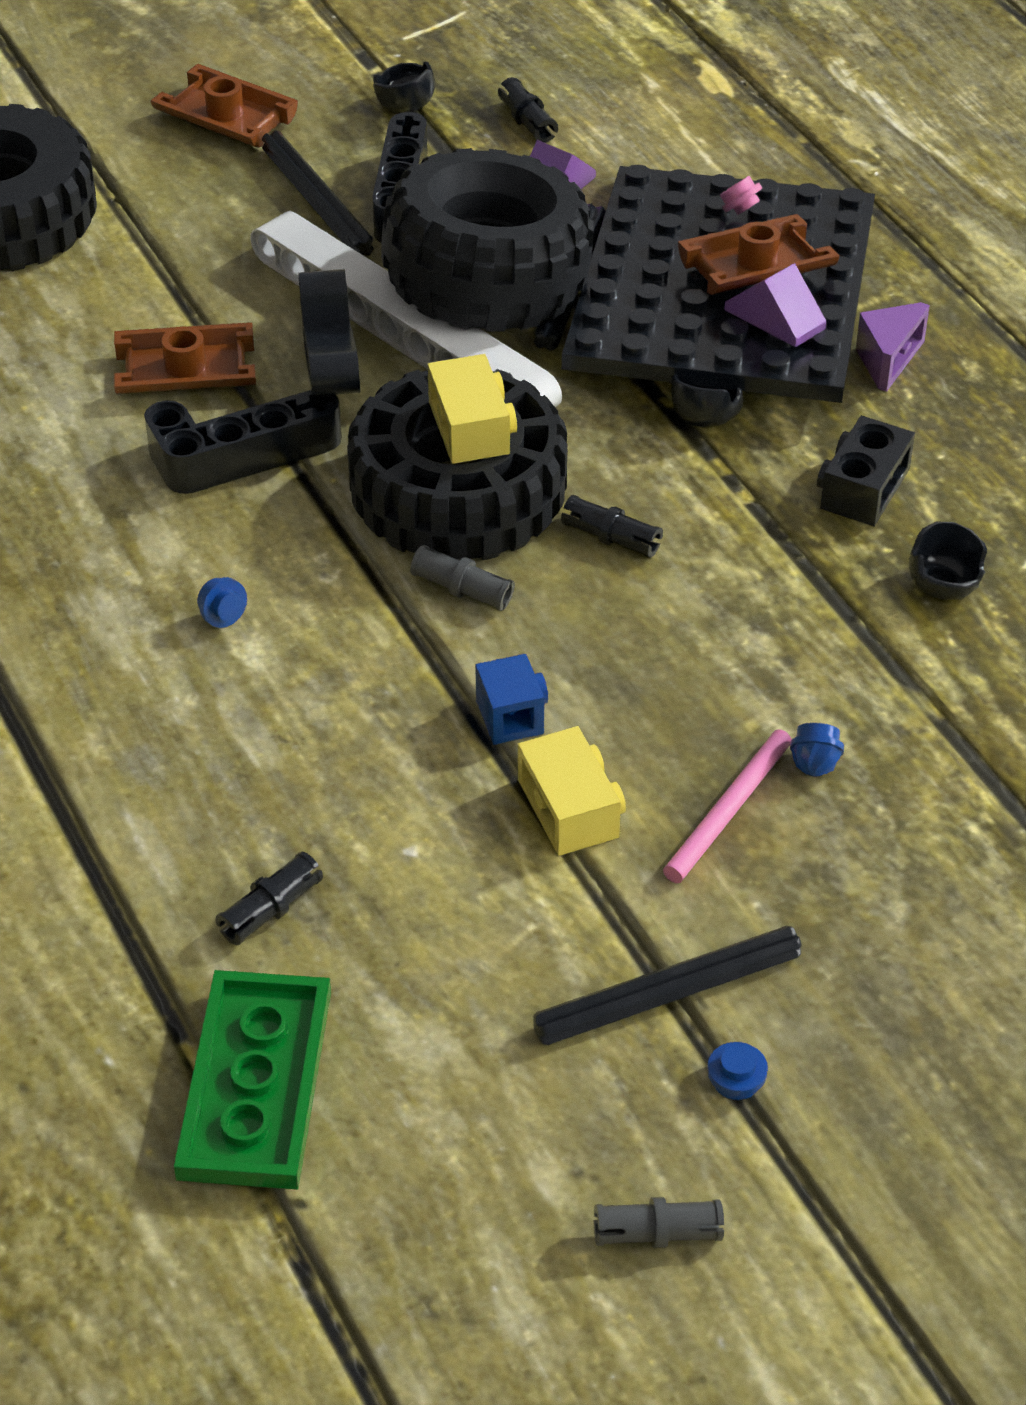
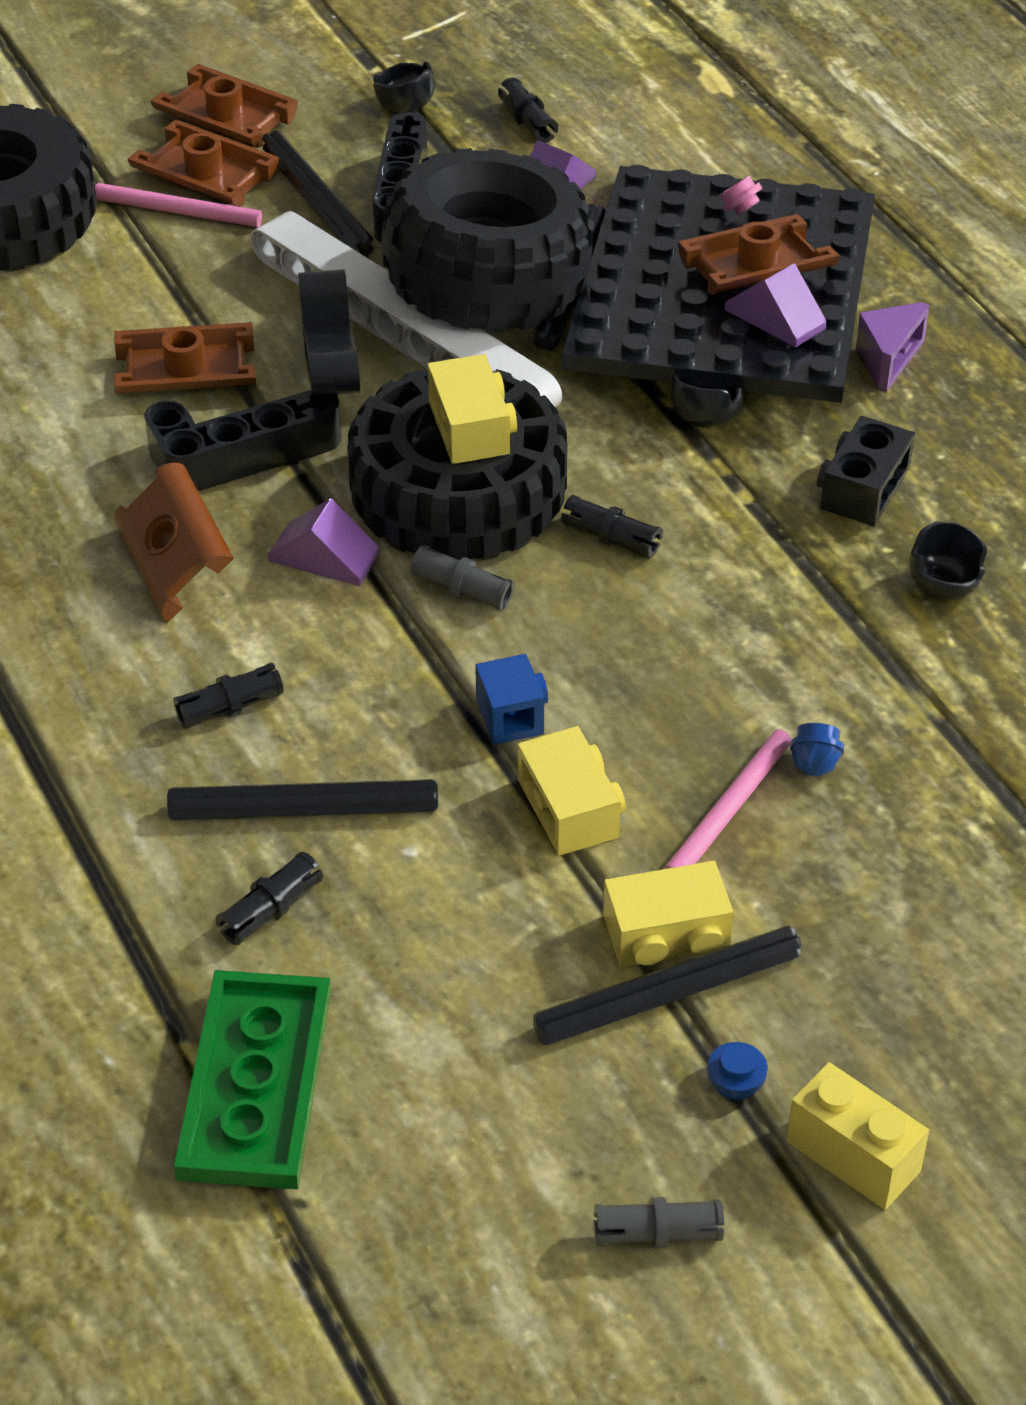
blue plate [197,577,247,628] -> none
none -> bright pink bar [95,183,262,228]
none -> dark orange piece [114,463,234,623]
none -> dark orange piece [128,119,279,207]
none -> black axle [167,779,438,820]
none -> black pin [173,662,284,730]
none -> medium lavender slope [268,498,380,586]
none -> light yellow brick [603,860,734,968]
none -> light yellow brick [786,1062,930,1210]

